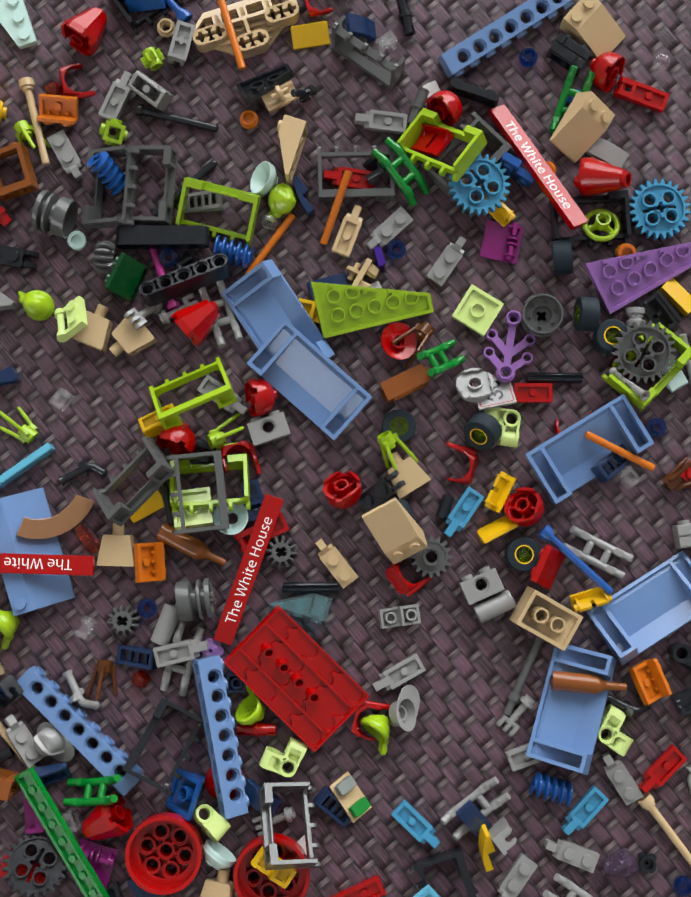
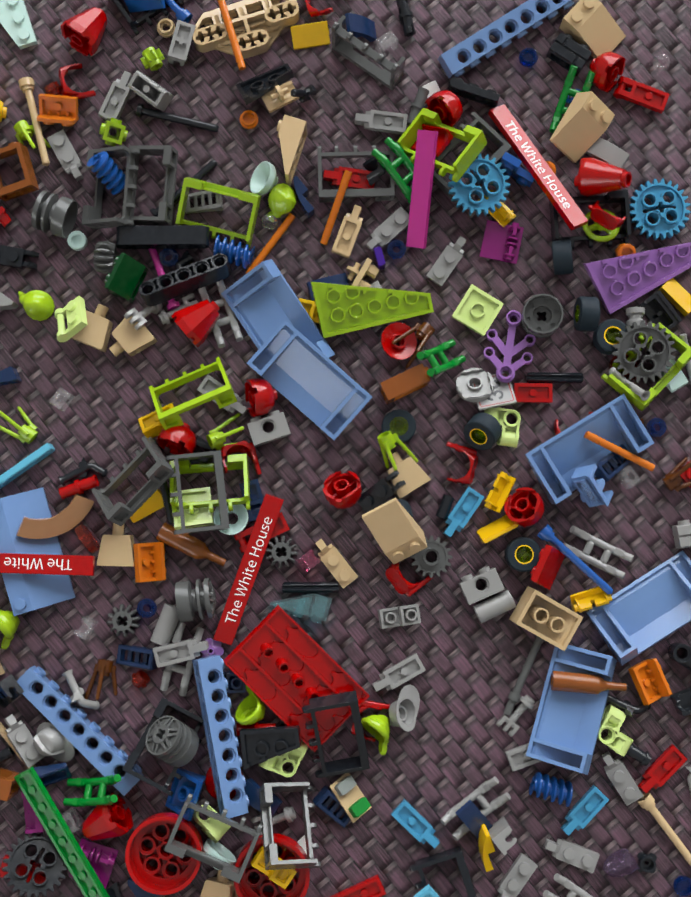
none -> red pin [58,475,99,499]
none -> dark grey wheel [145,715,199,767]
none -> dark grey hinge [164,793,263,883]
none -> black wing [240,725,301,770]
none -> clear pink wheel [297,549,321,573]
none -> black hinge [302,690,370,778]
none -> dark pink tile [406,130,438,249]
none -> medium blue window [571,464,614,507]
none -> red helmet [588,201,627,230]
none -> black pin [626,744,652,766]

